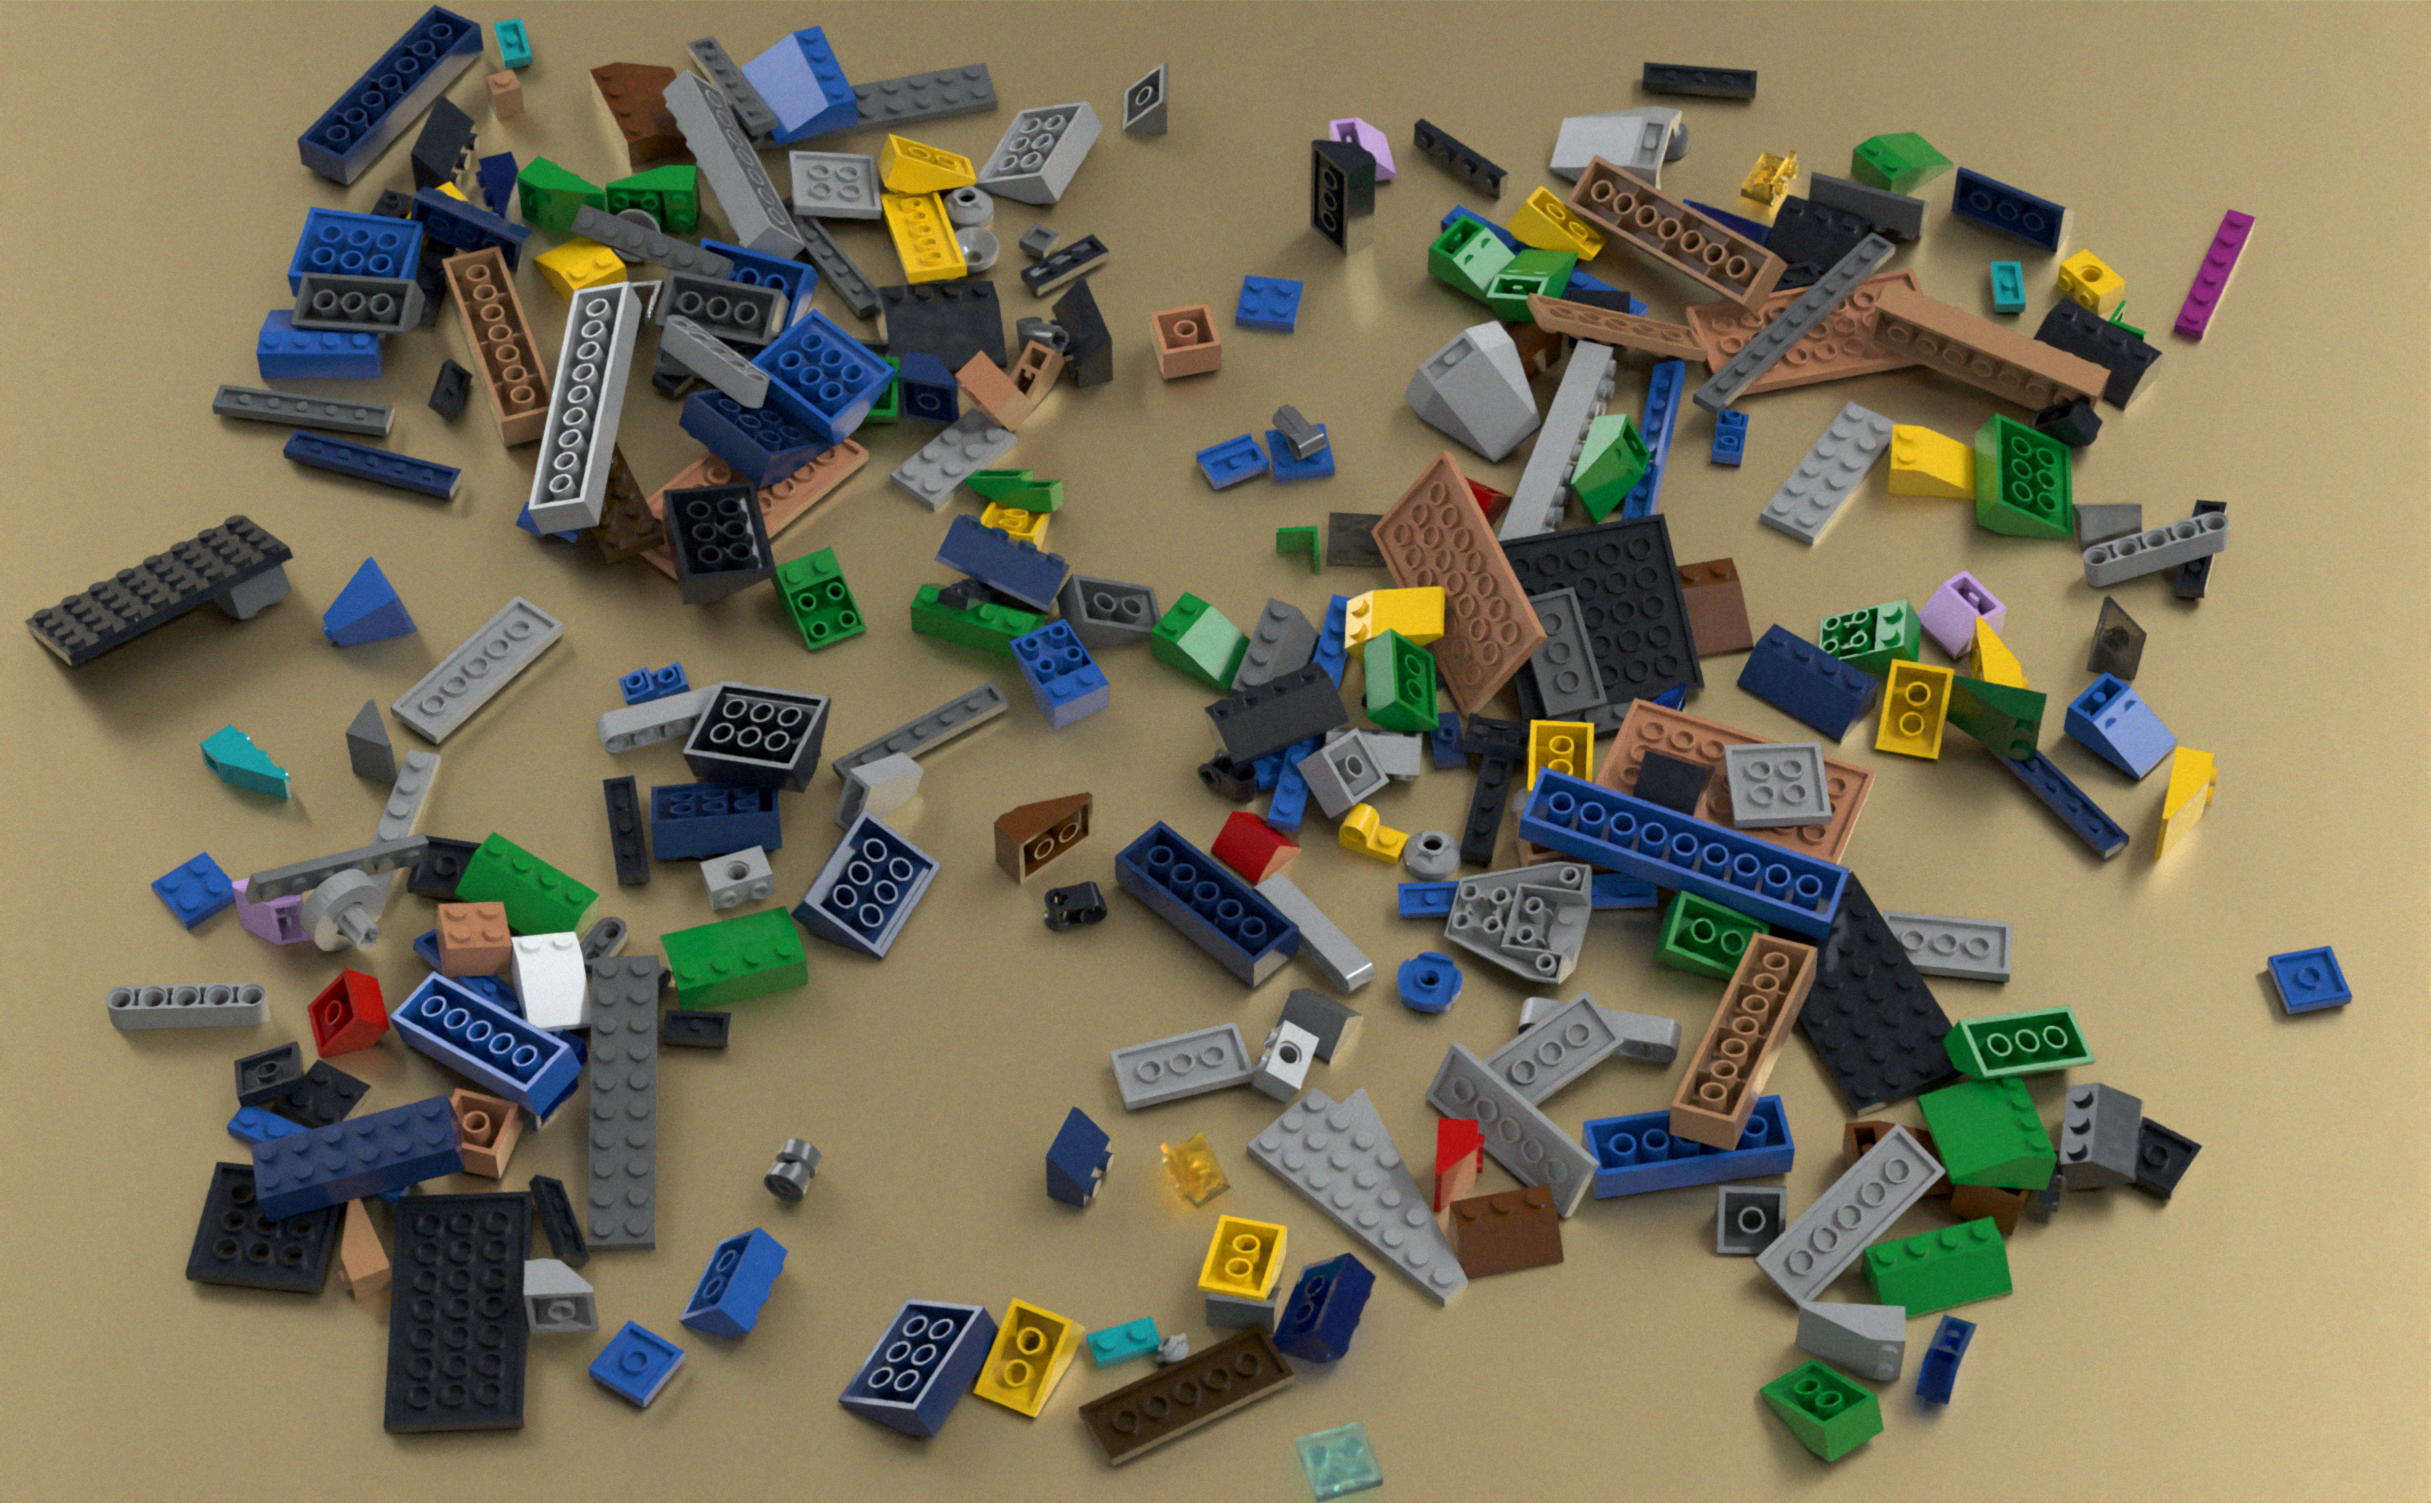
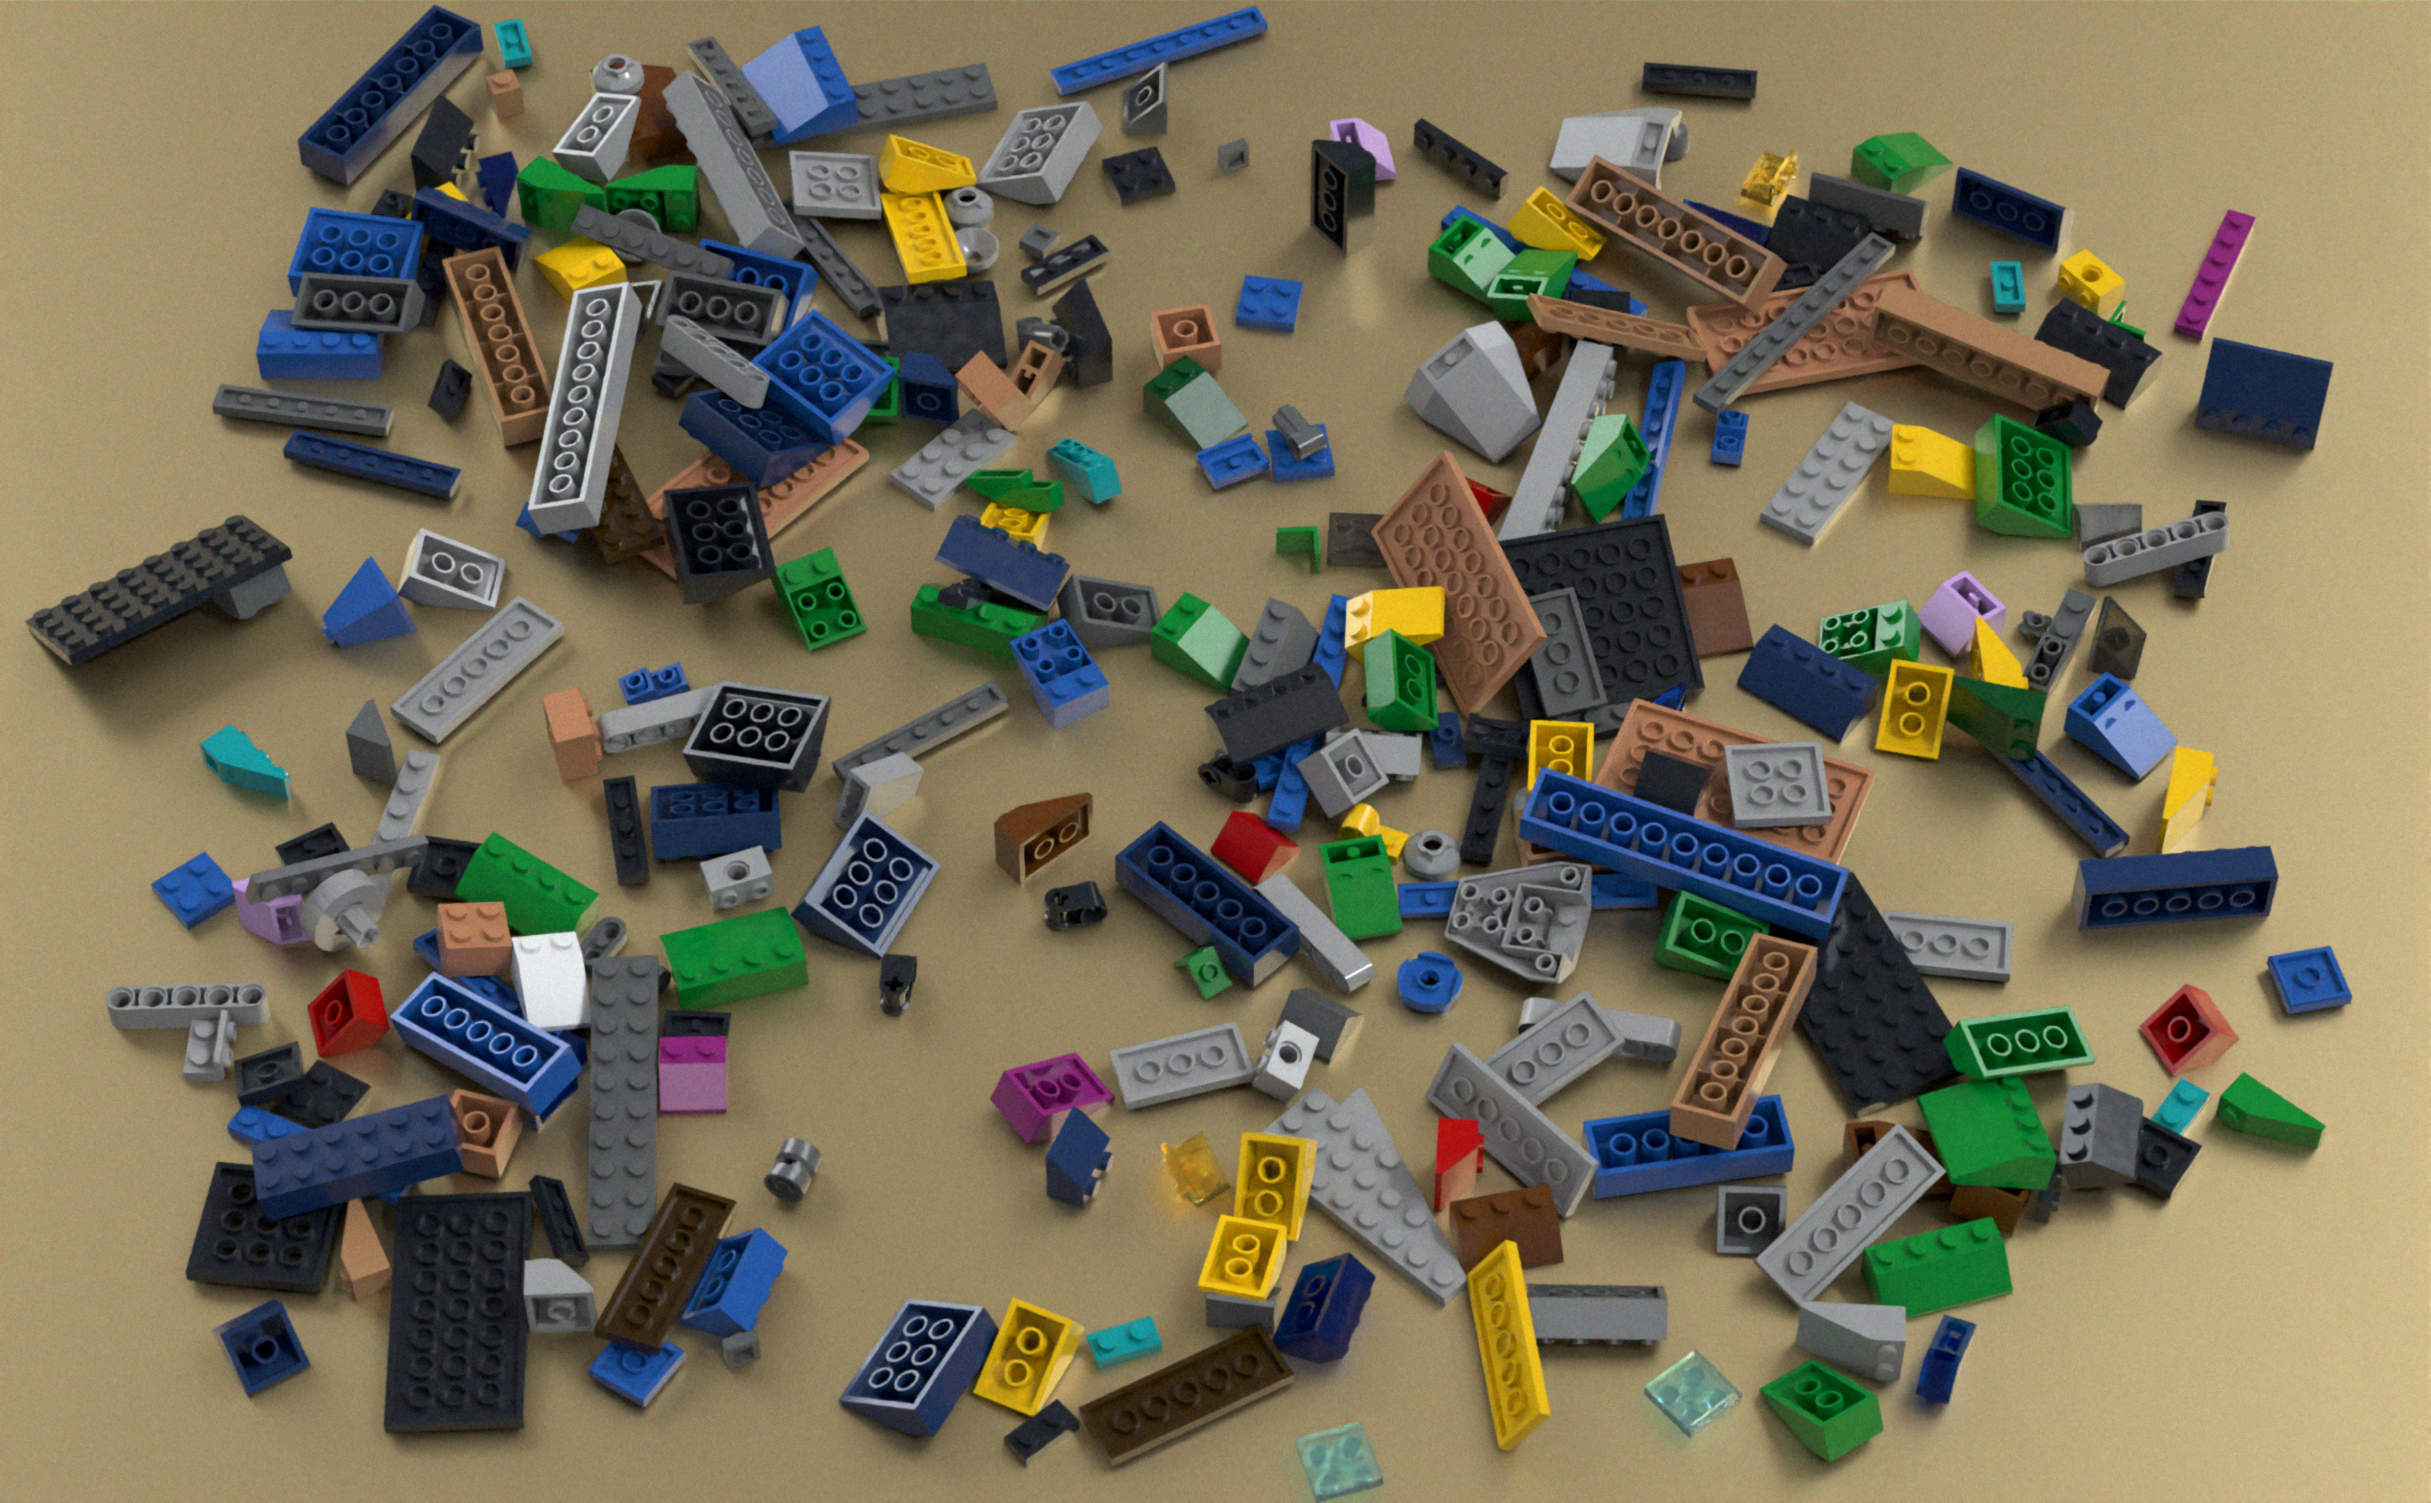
light grey plate [1155,1333,1190,1365] -> none
none -> light grey bracket [183,1010,237,1081]
none -> dark blue slope [212,1299,310,1396]
none -> black plate [274,821,350,893]
none -> light grey slope [397,528,506,611]
none -> nougat brick [542,687,603,783]
none -> light grey slope [552,92,642,181]
none -> light grey piece [592,53,644,95]
none -> dark brown plate [594,1182,737,1356]
none -> magenta slope [659,1036,729,1114]
none -> dark grey plate [722,1329,761,1369]
none -> black piece [879,953,917,1016]
none -> magenta slope [990,1052,1115,1145]
none -> black plate [1004,1399,1080,1467]
none -> teal slope [1047,438,1122,504]
none -> blue plate [1050,6,1268,96]
none -> black plate [1102,146,1176,206]
none -> slope [1143,355,1249,451]
none -> green bracket [1173,946,1232,999]
none -> dark grey plate [1218,138,1249,174]
none -> yellow slope [1233,1132,1318,1241]
none -> green slope [1318,834,1403,941]
none -> yellow plate [1466,1240,1551,1451]
none -> slope [1527,1284,1668,1345]
none -> clear light blue plate [1644,1349,1742,1439]
none -> dark grey plate [2018,611,2052,641]
none -> dark grey slope [2022,589,2098,696]
none -> dark blue brick [2071,846,2279,931]
none -> red slope [2139,984,2240,1076]
none -> teal plate [2151,1078,2211,1136]
none -> dark blue slope [2195,337,2334,450]
none -> green slope [2216,1072,2326,1149]

